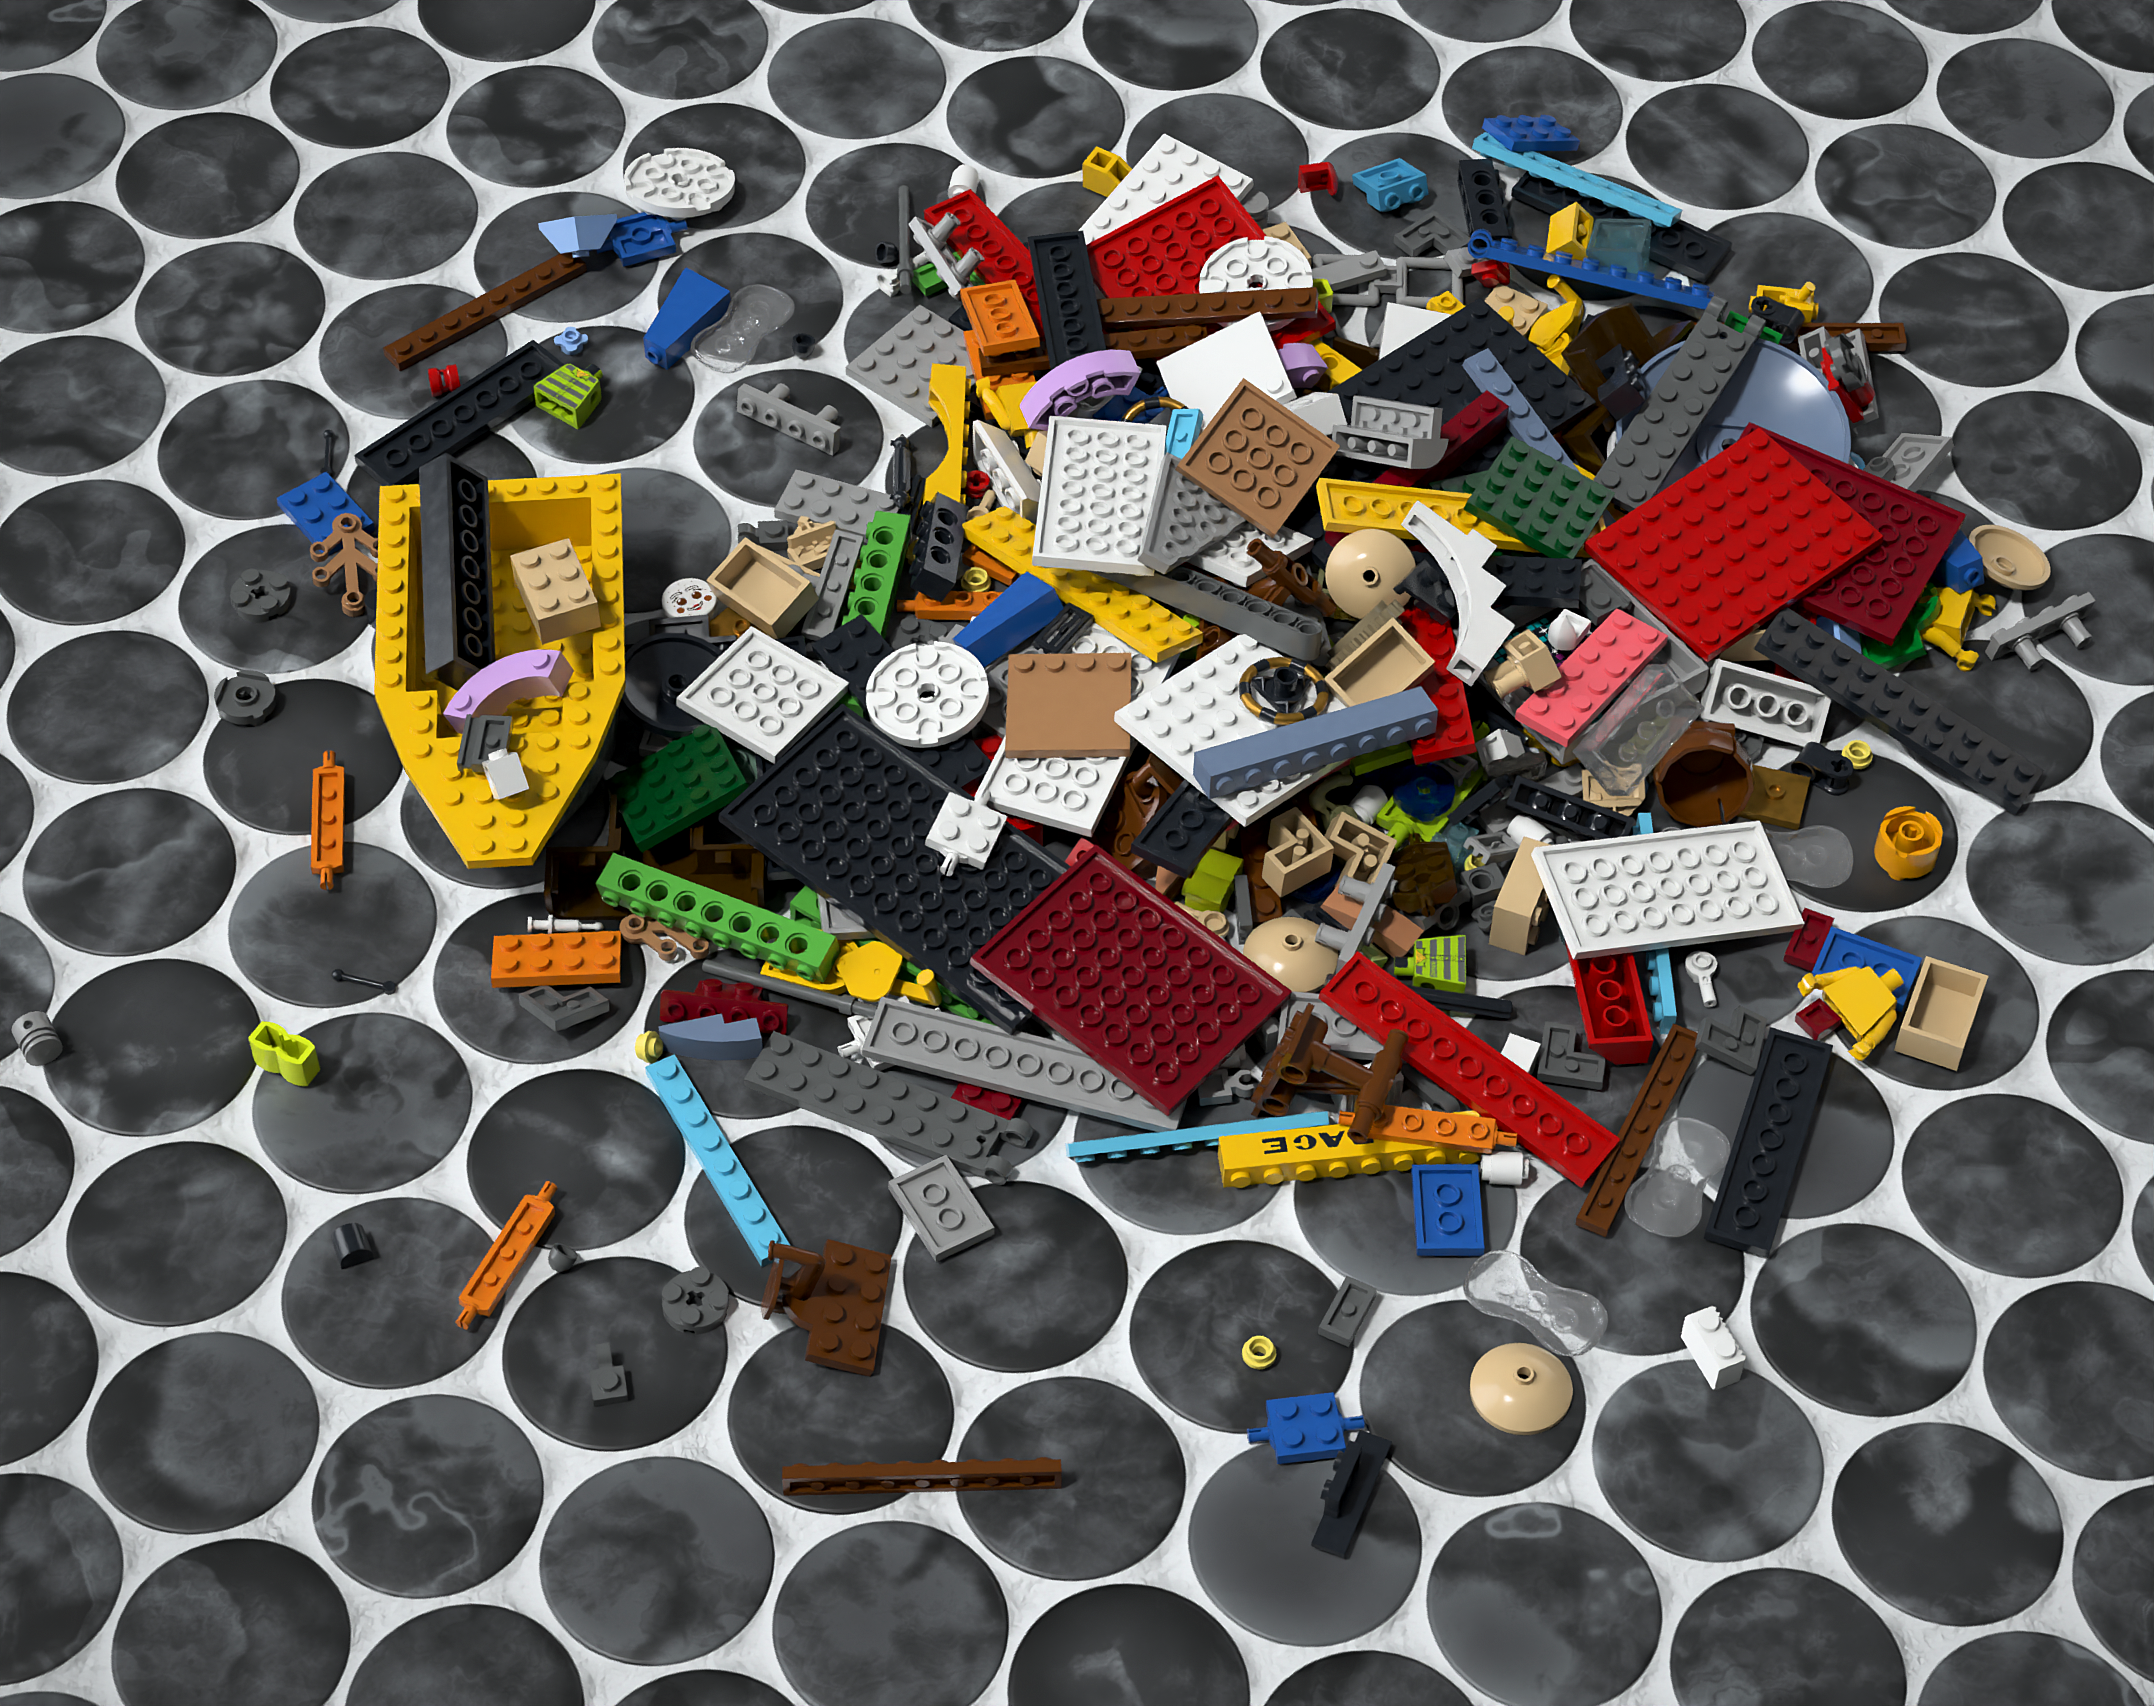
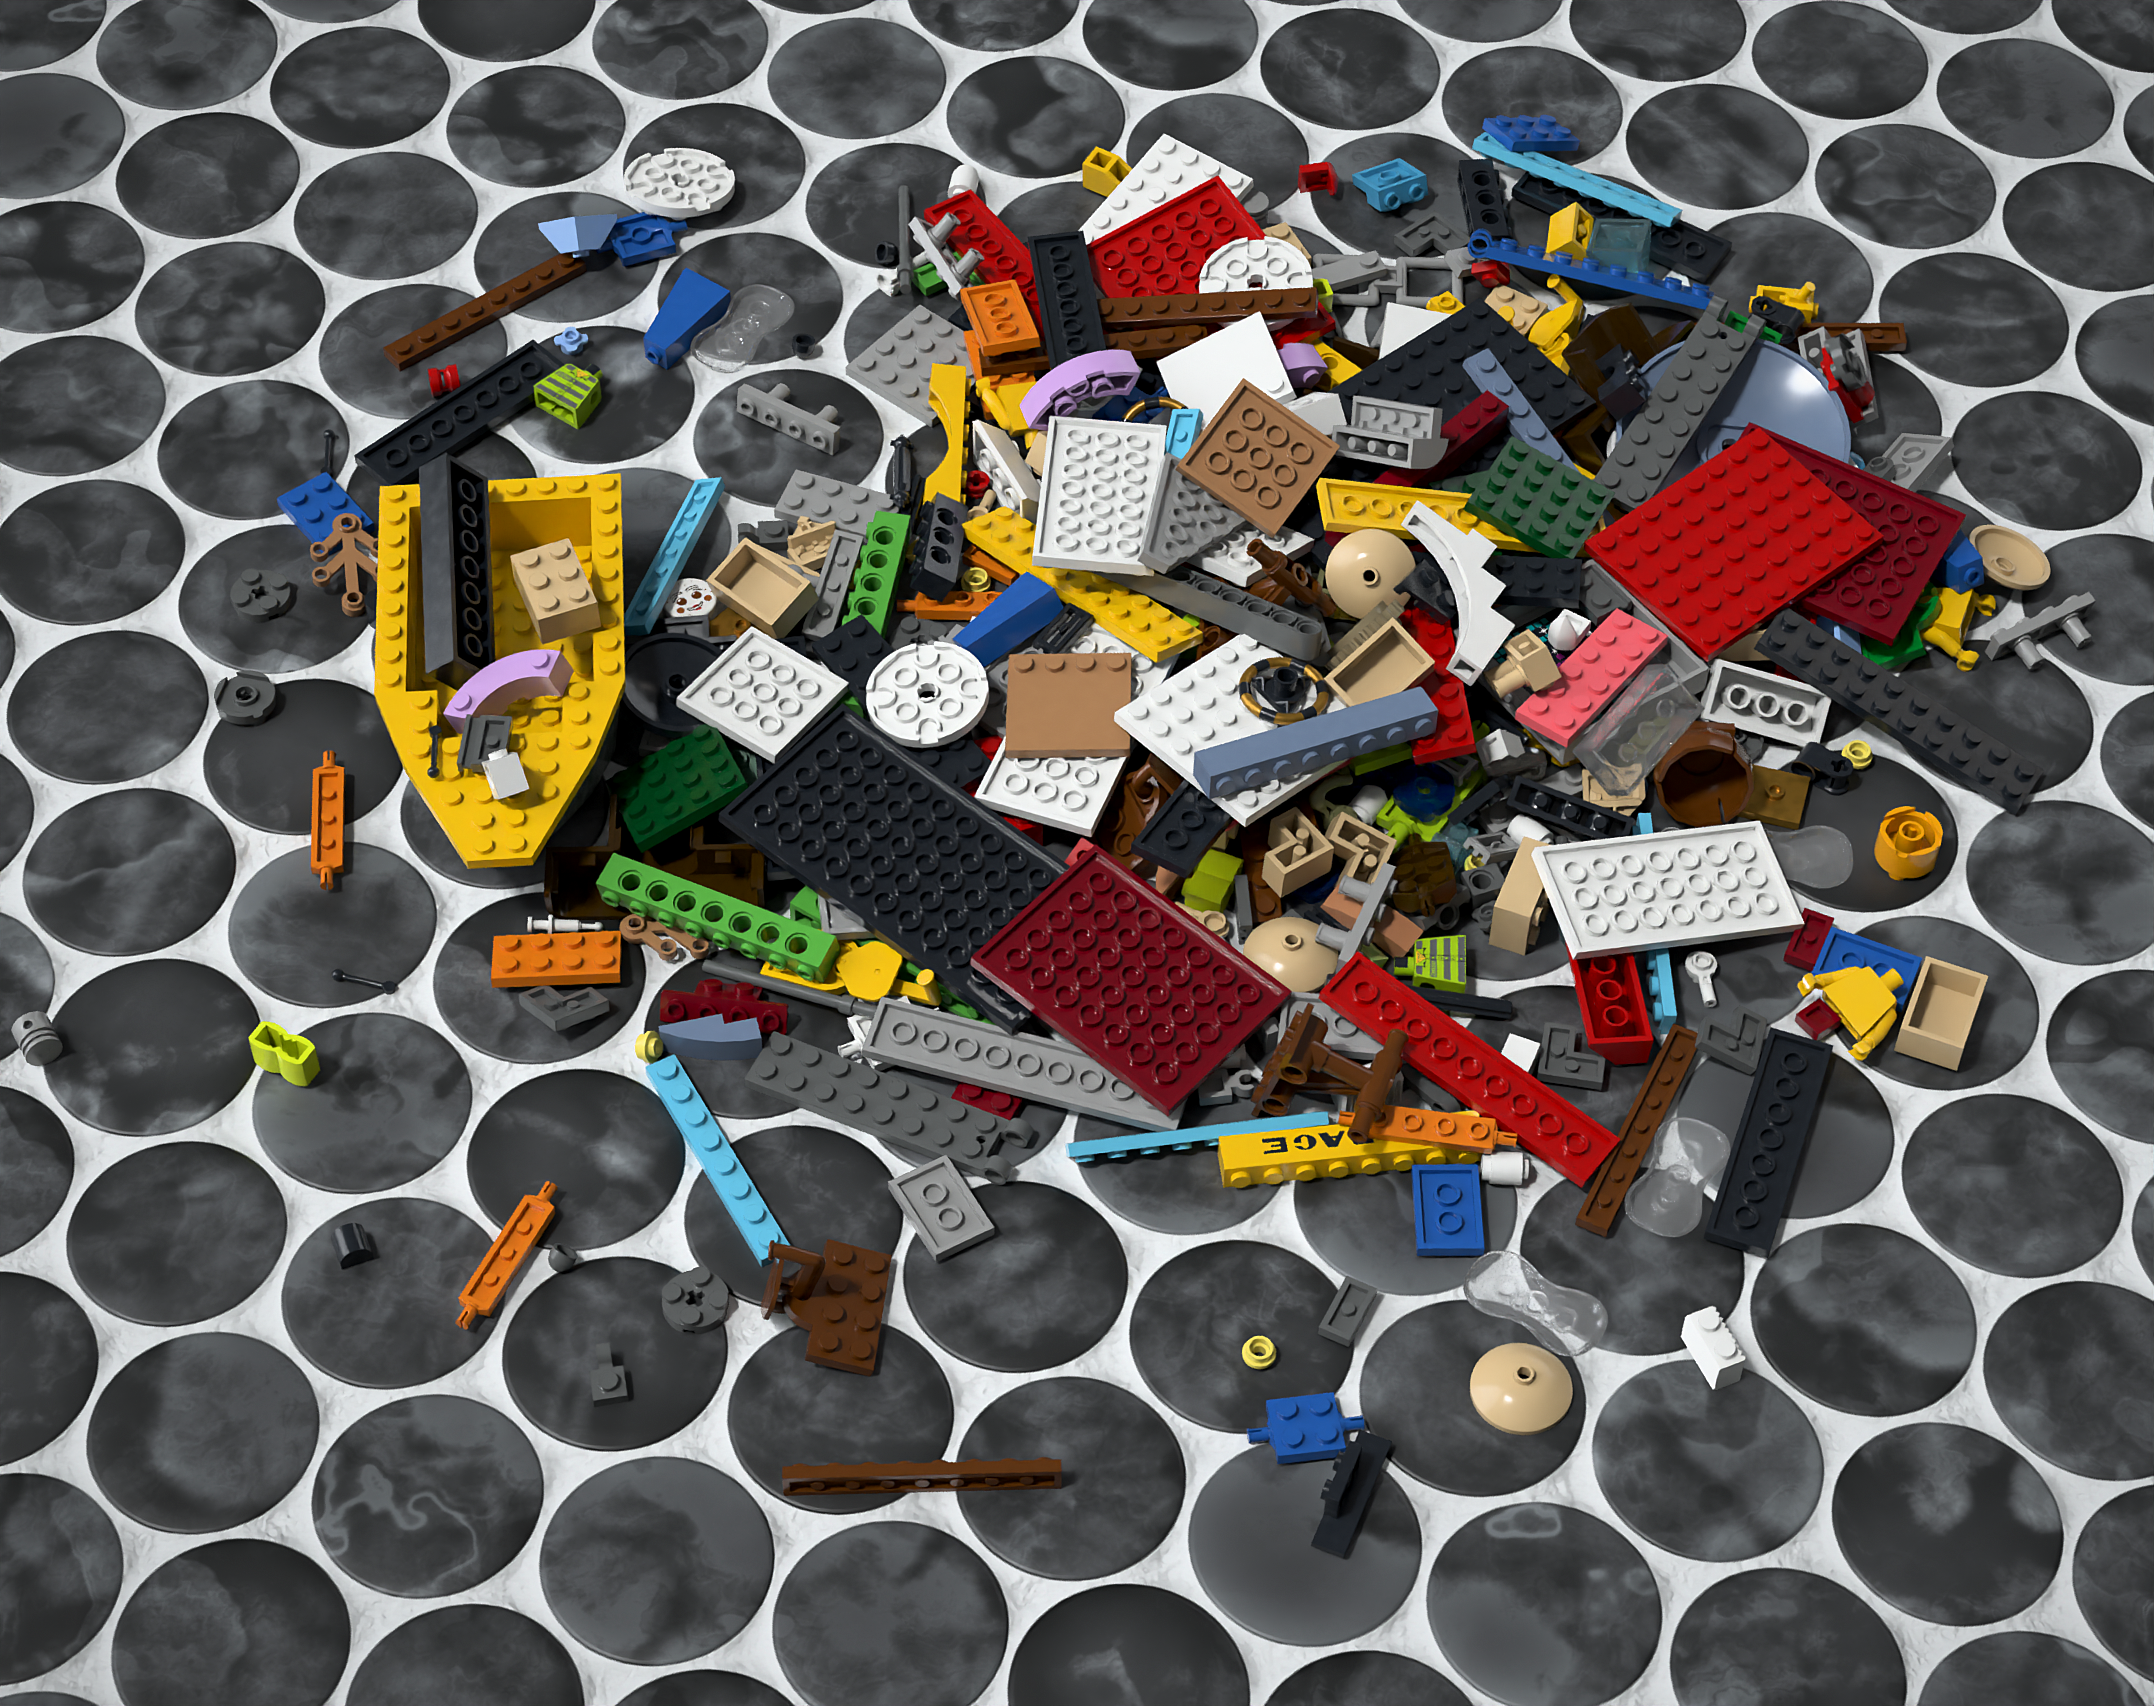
white plate [925,788,1008,876] -> none
none -> black hinge [427,725,442,778]
none -> medium azure plate [624,477,726,636]

